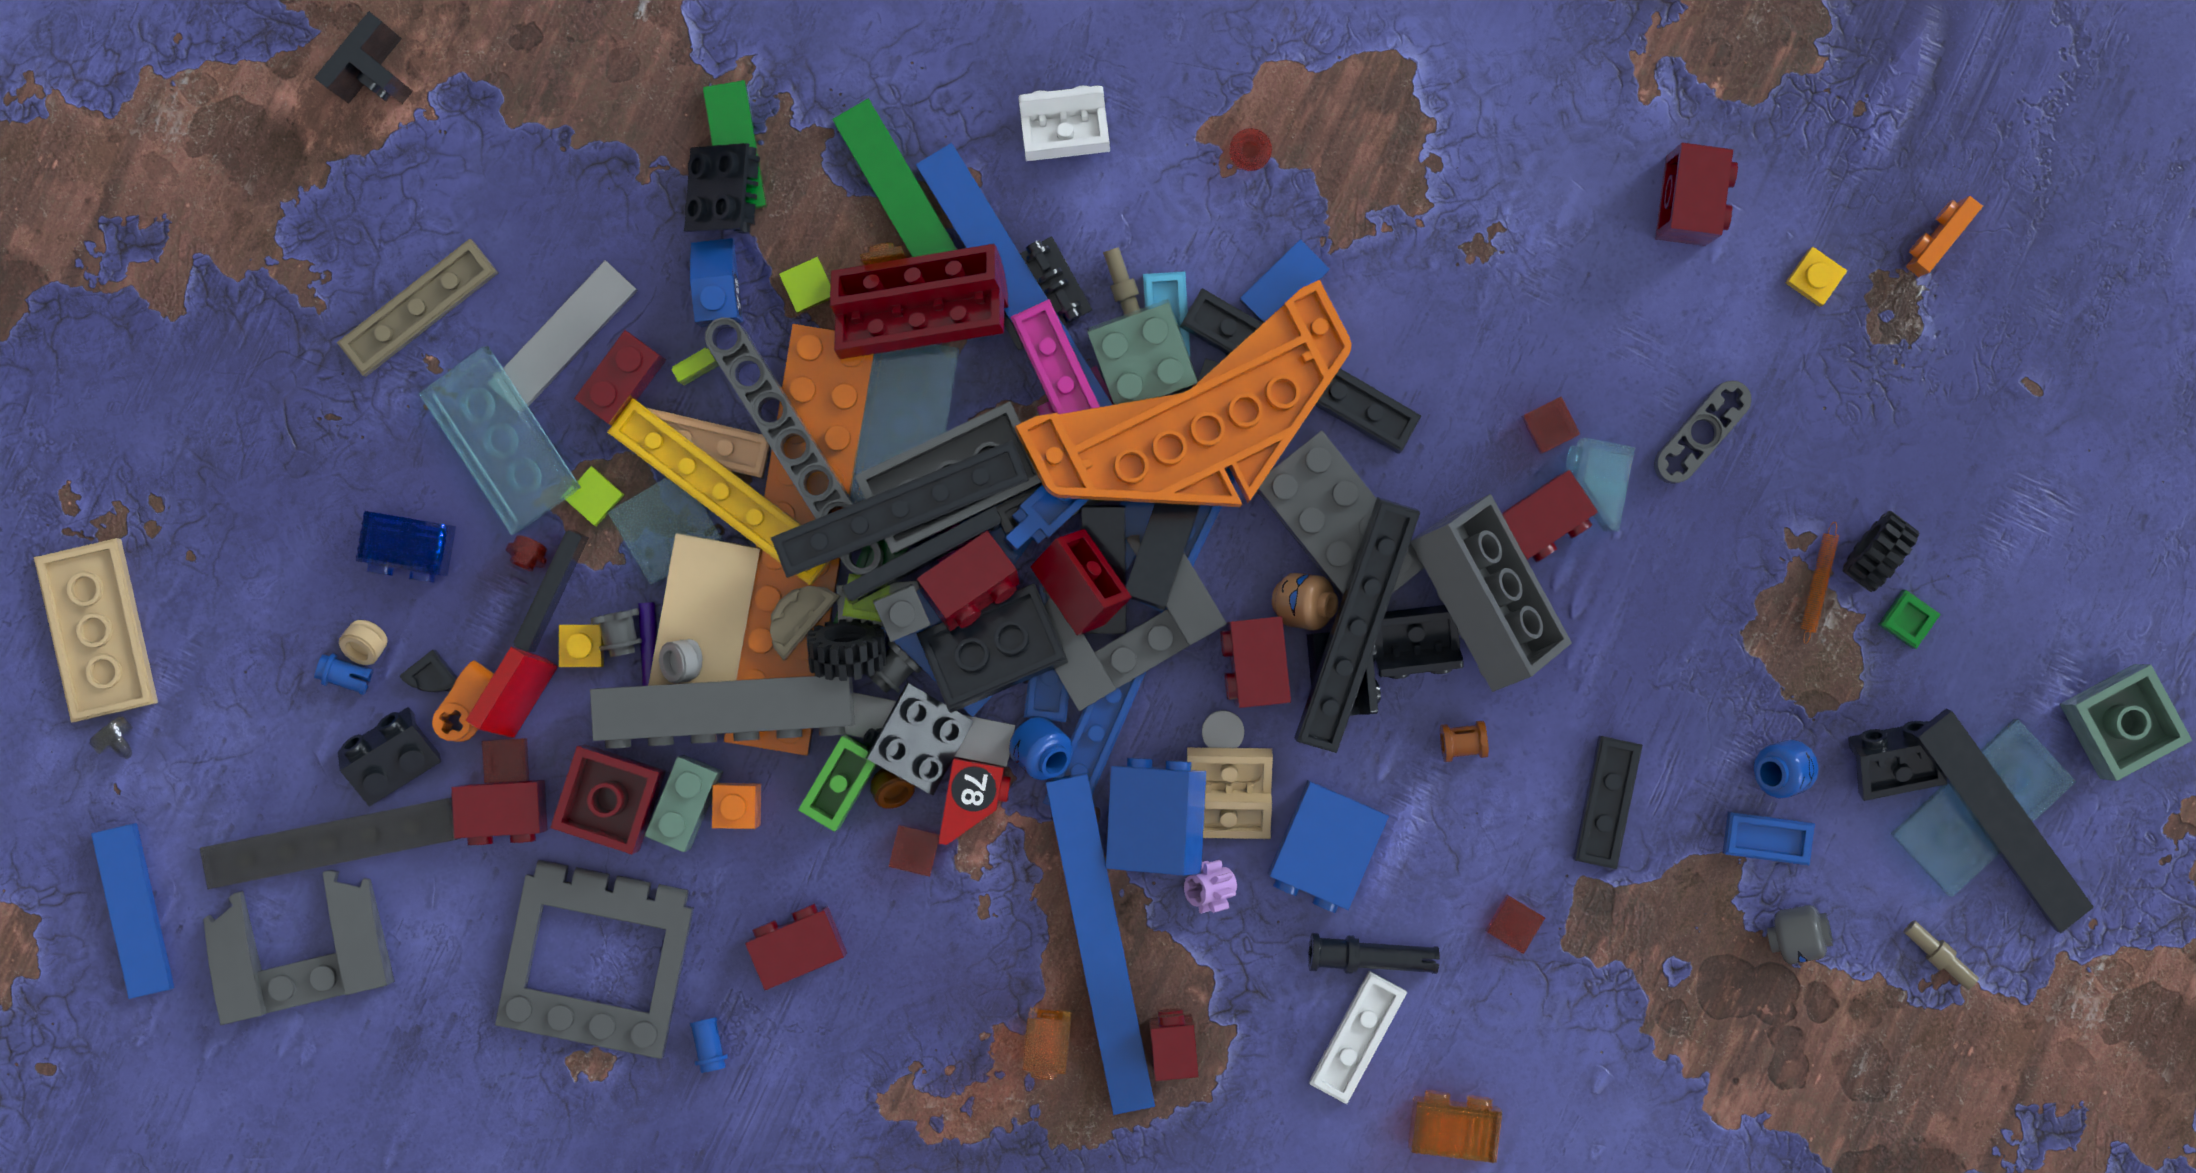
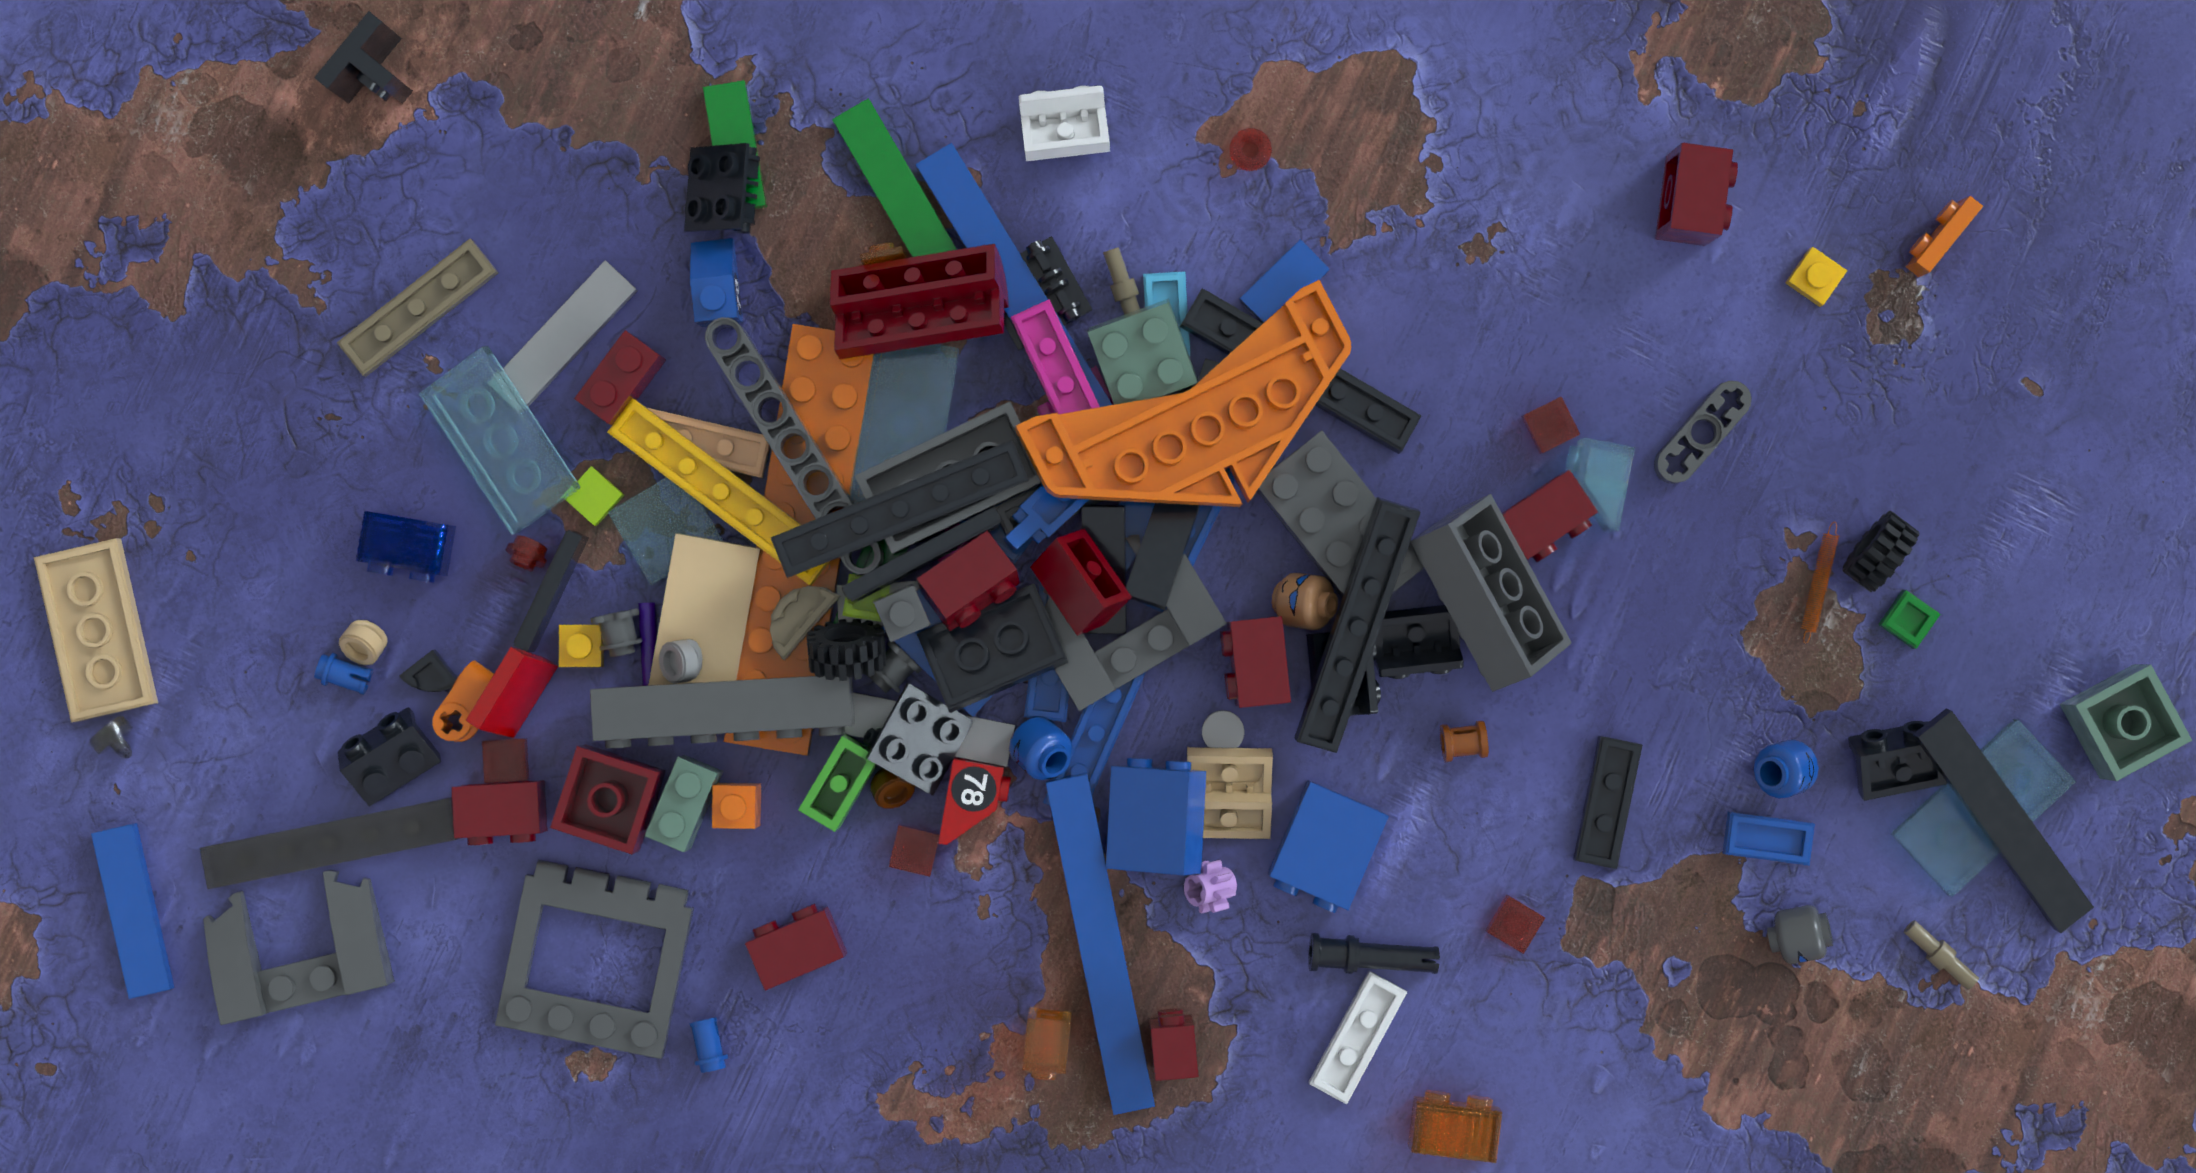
lime tile [671,347,719,386] -> none
lime tile [779,257,831,314] -> none

